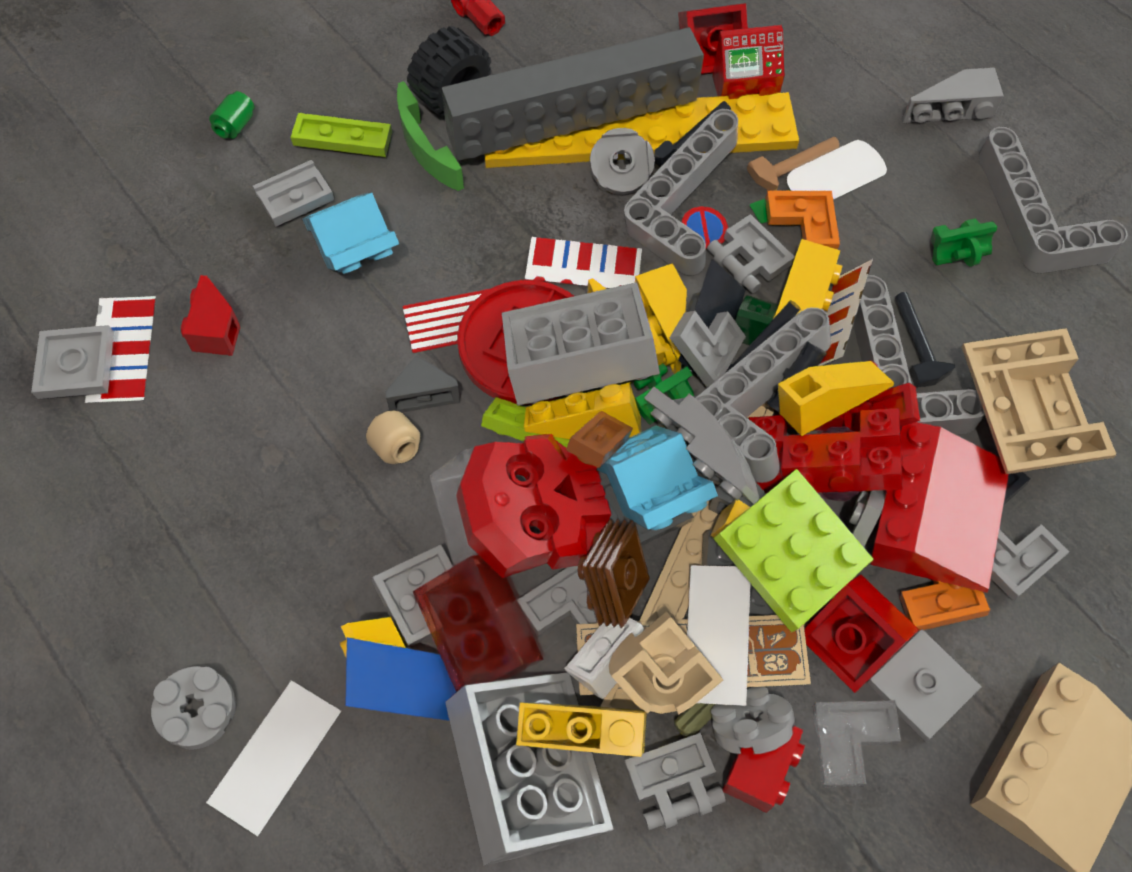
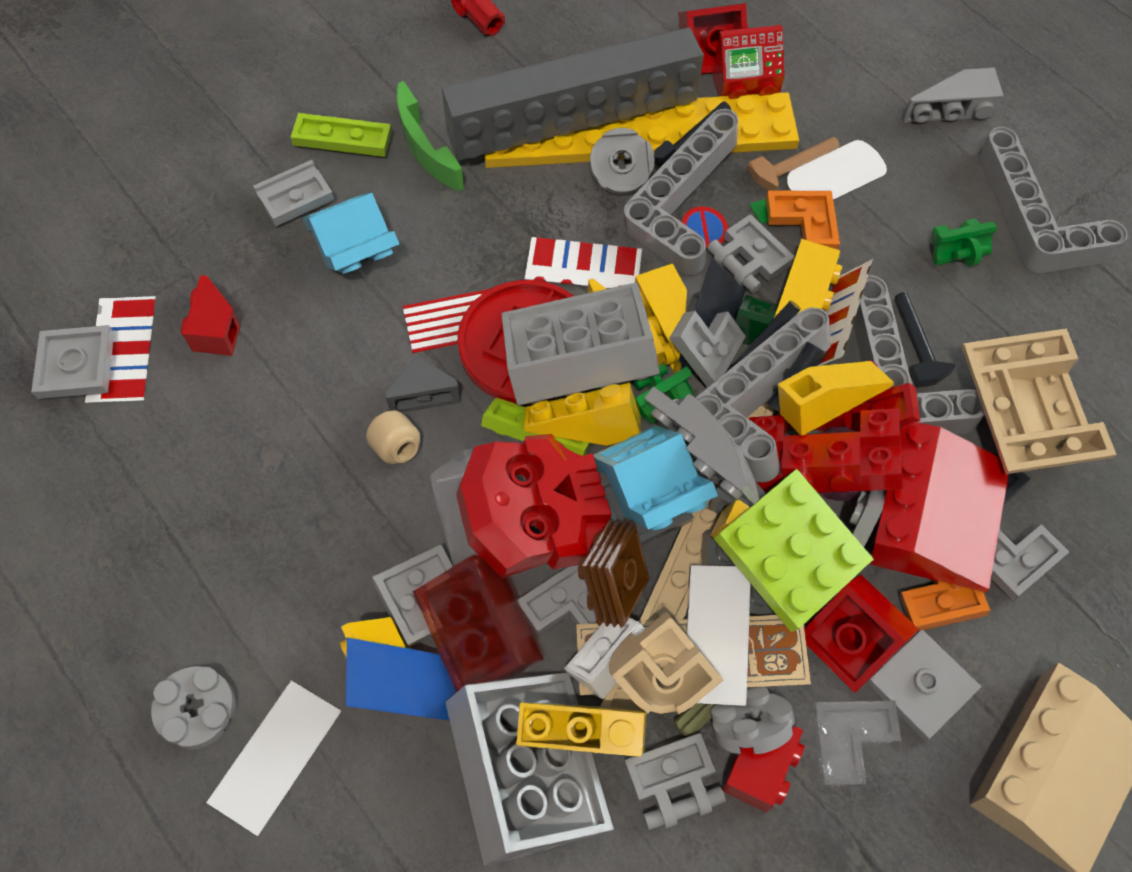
green brick [209,91,255,139] -> none
black tyre [407,26,492,117] -> none
dark orange plate [566,411,633,468] -> none

